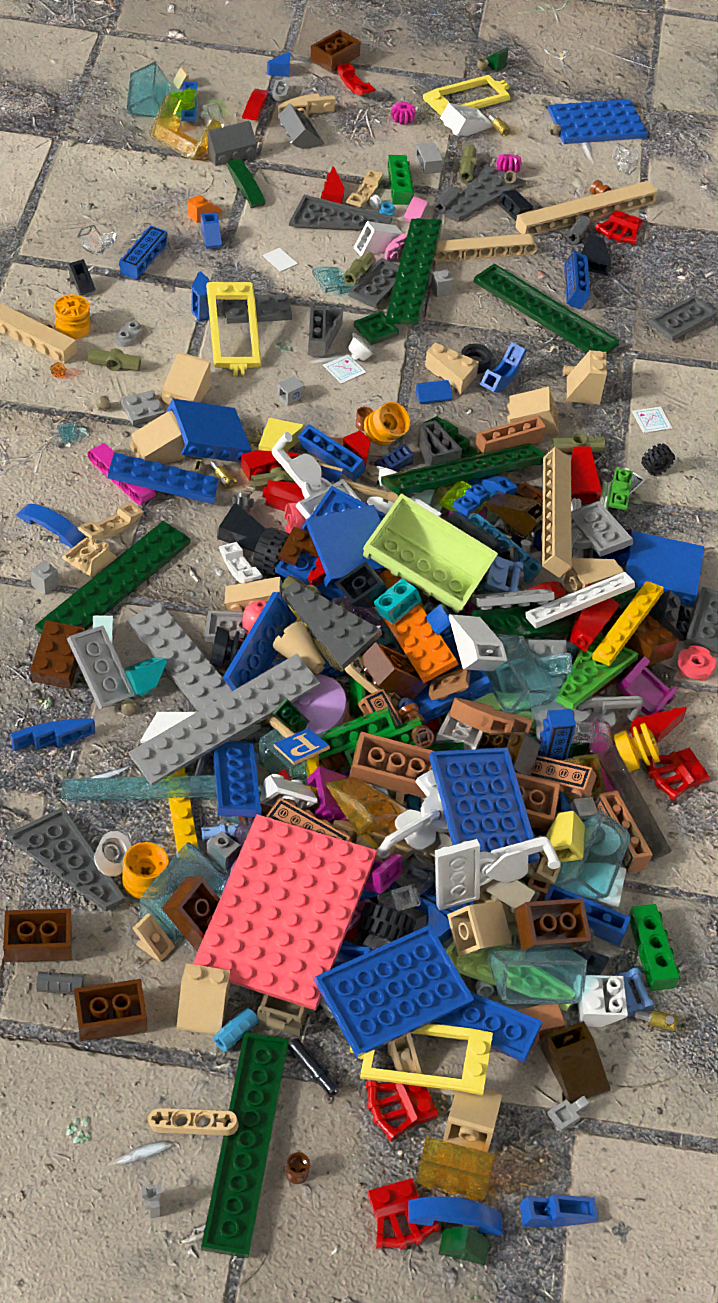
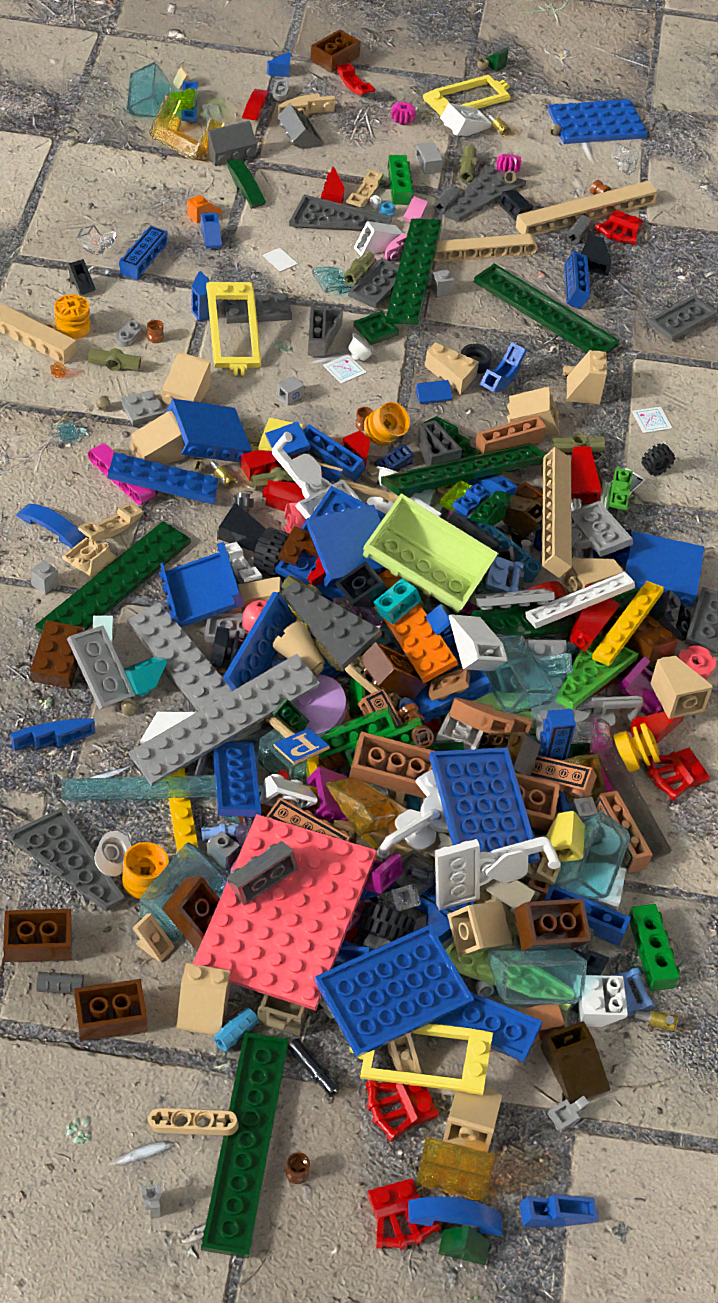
none -> dark orange wheel [147,320,164,343]
none -> blue panel [159,542,244,627]
none -> dark grey slope [227,841,298,905]
none -> blue plate [265,421,311,457]
none -> dark green slope [471,491,512,525]
none -> tan slope [650,656,713,719]

